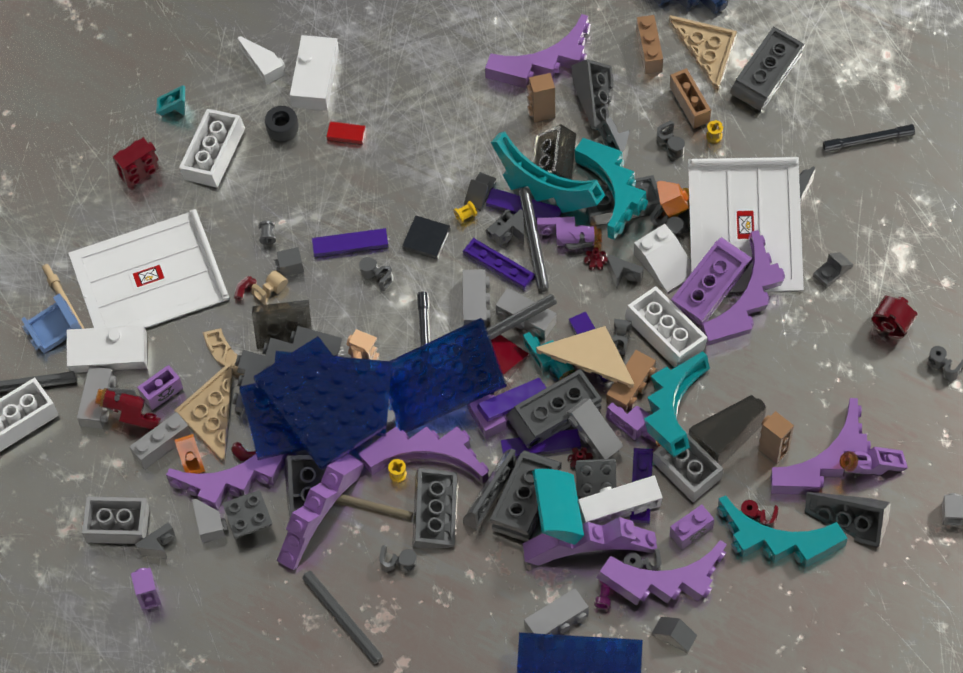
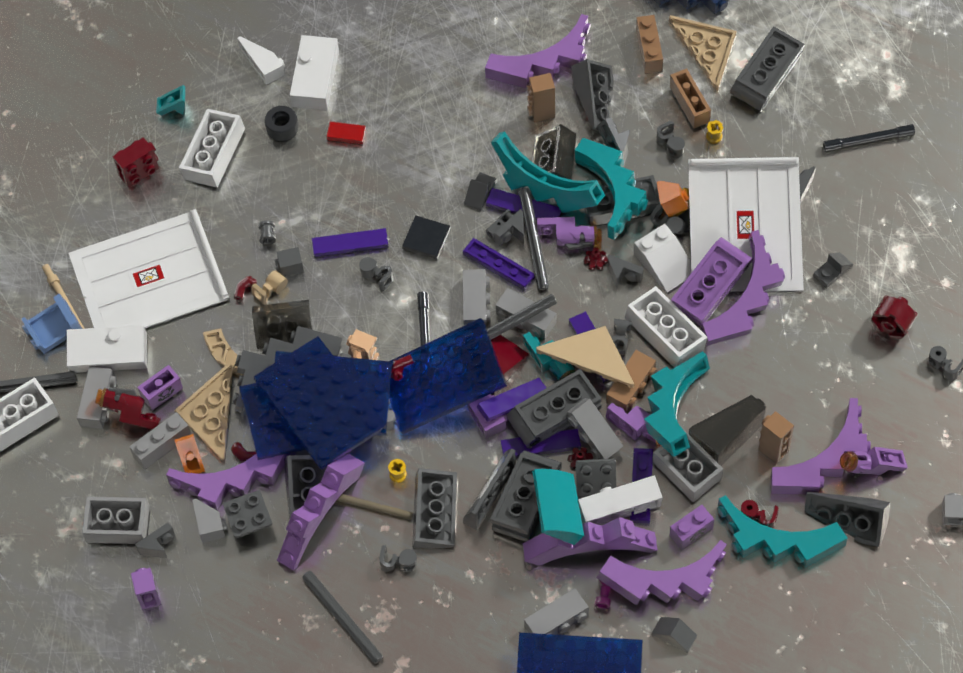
medium lavender arch [359,426,489,484] -> none
yellow bush [453,201,478,224] -> none
dark grey leg [624,548,661,571] -> none
none -> dark red arm [390,355,414,381]

